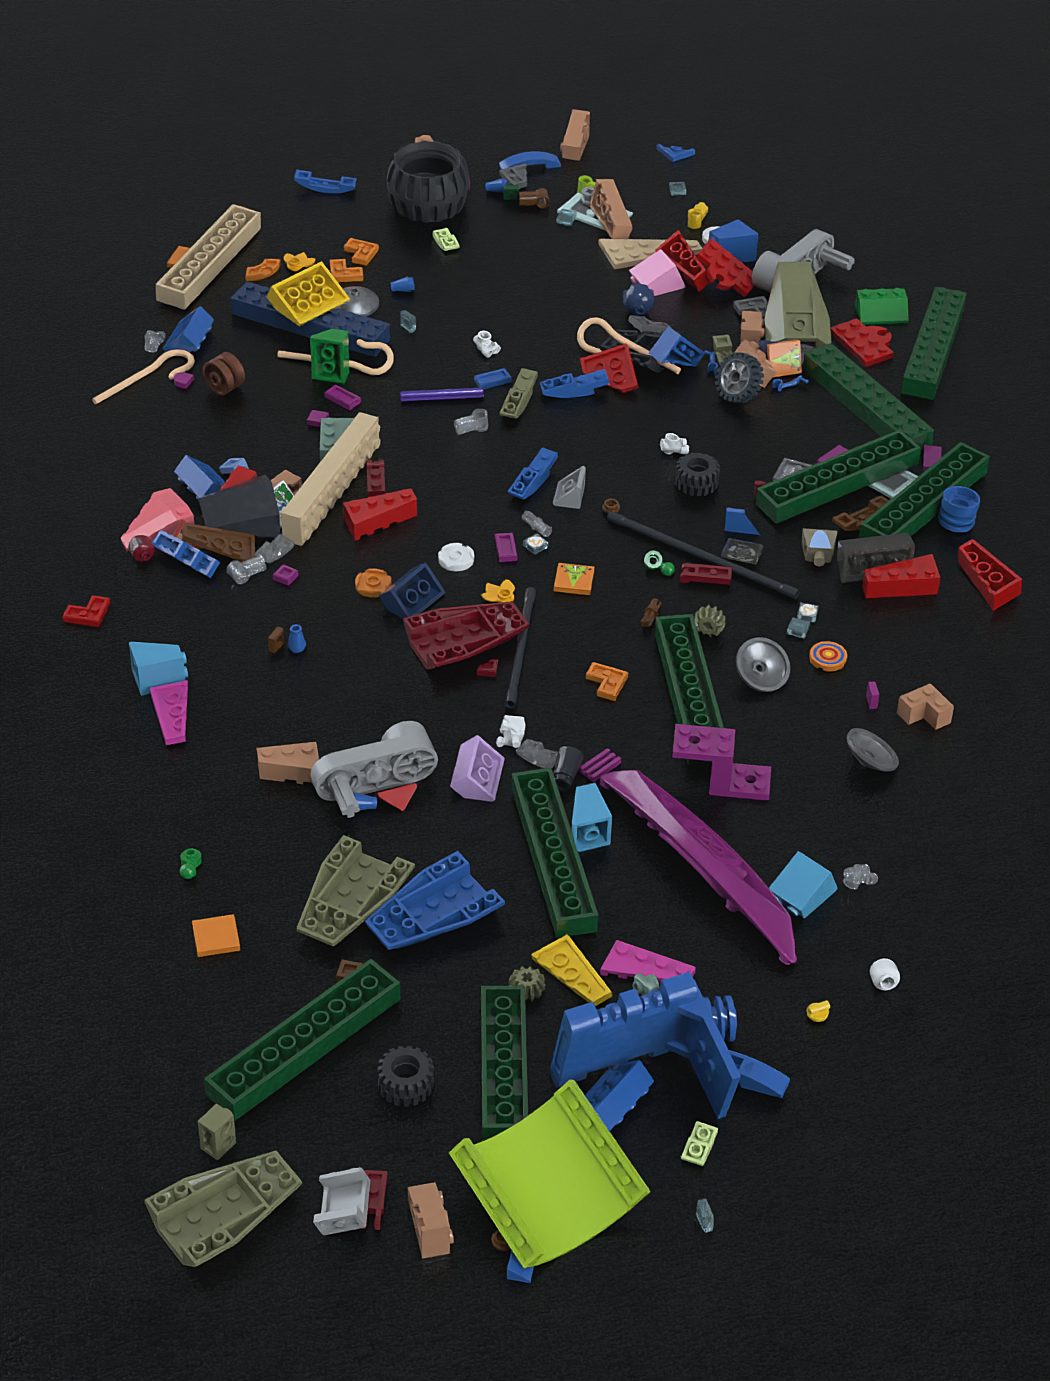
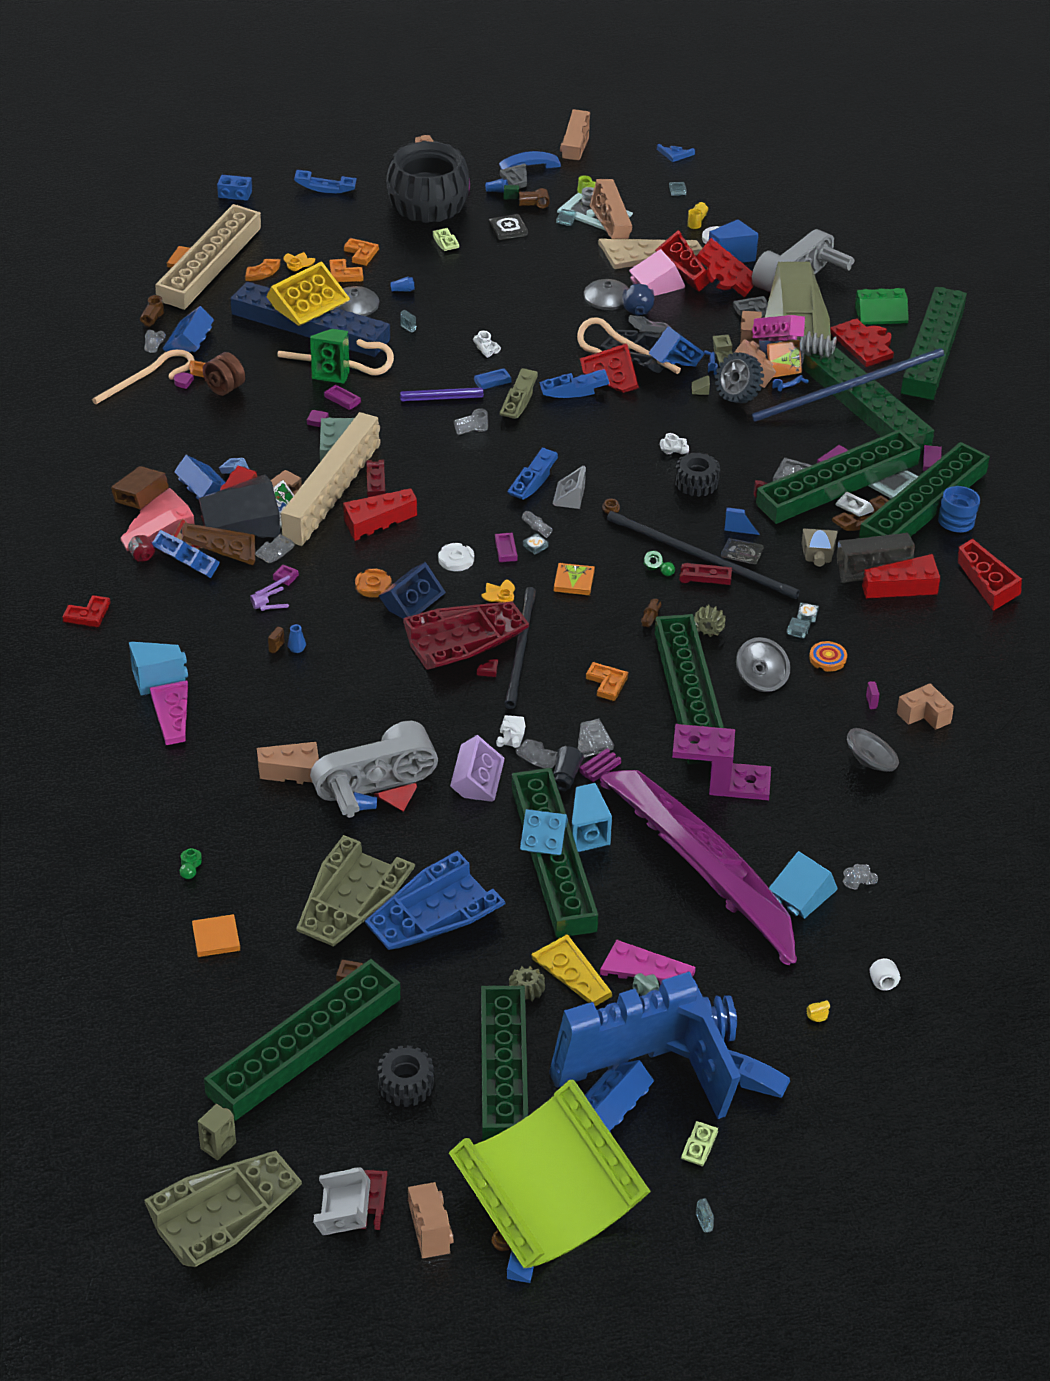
clear piece [227,555,266,584] -> none
none -> reddish brown brick [111,466,169,509]
none -> reddish brown piece [140,295,164,327]
none -> orange tile [189,360,205,377]
none -> blue brick [217,175,252,200]
none -> medium lavender plant [250,575,290,611]
none -> clear smoke tile [489,214,528,240]
none -> dark azure bracket [520,809,568,855]
none -> clear wing [578,719,614,757]
none -> flat silver dish [584,279,629,310]
none -> olive slope [692,376,710,395]
none -> dark pink brick [752,315,805,342]
none -> dark blue piece [752,348,944,422]
none -> light grey piece [799,331,836,357]
none -> white slope [835,492,874,517]

